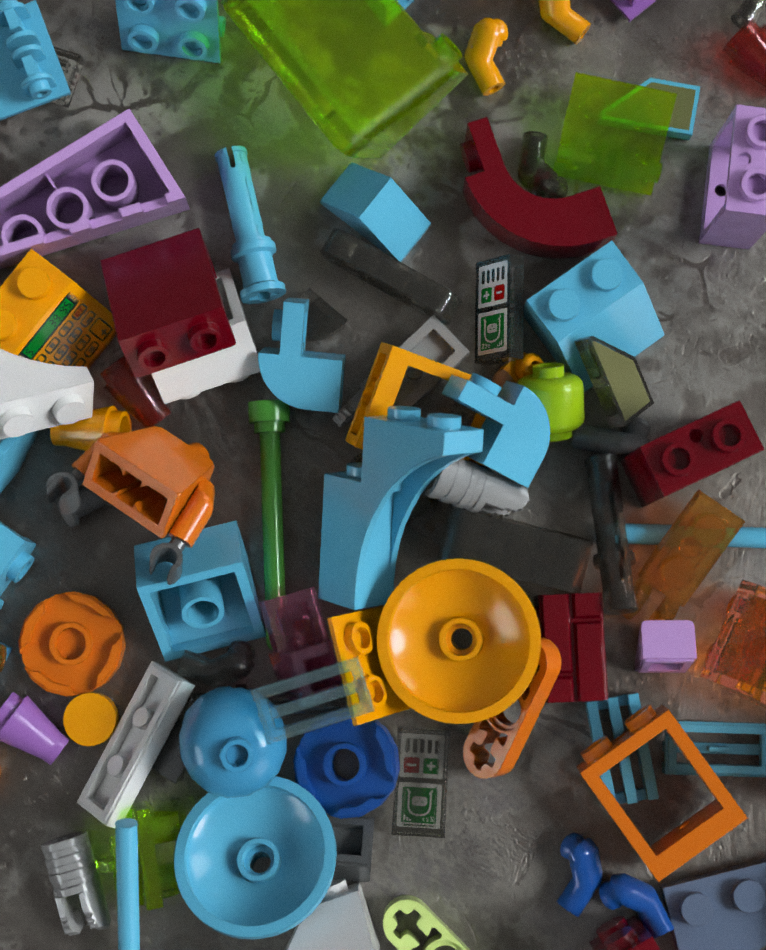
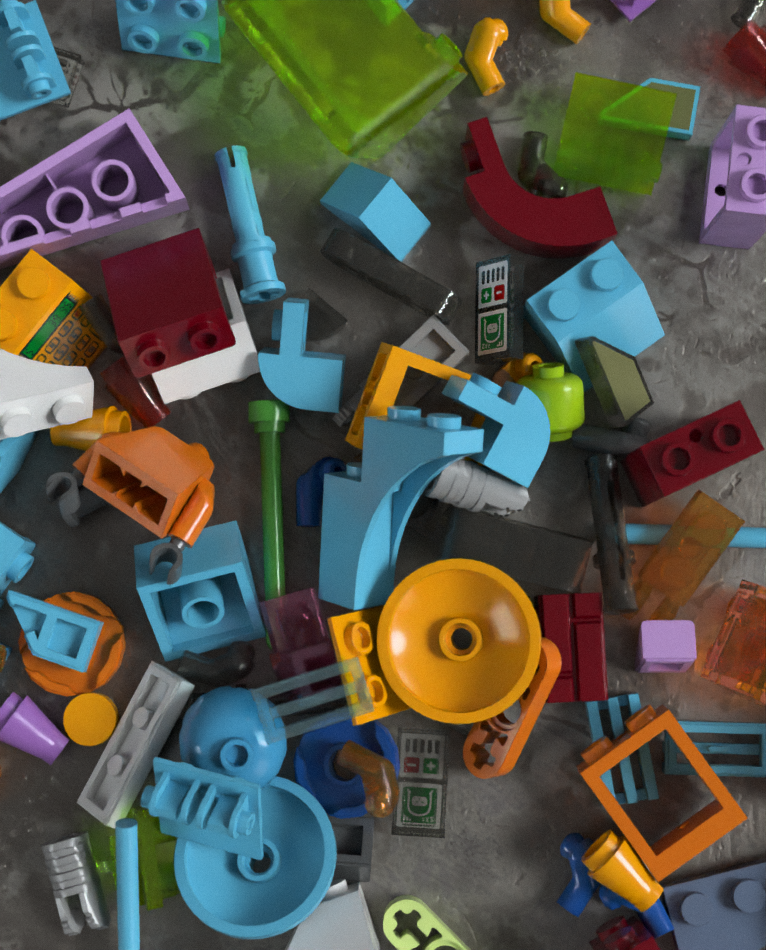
none -> medium azure tile [6,590,104,673]
none -> clear smoke arm [79,293,124,355]
none -> medium azure hinge [141,757,263,861]
none -> blue arm [296,456,347,527]
none -> clear orange arm [337,740,400,818]
none -> light orange cone [581,829,664,912]

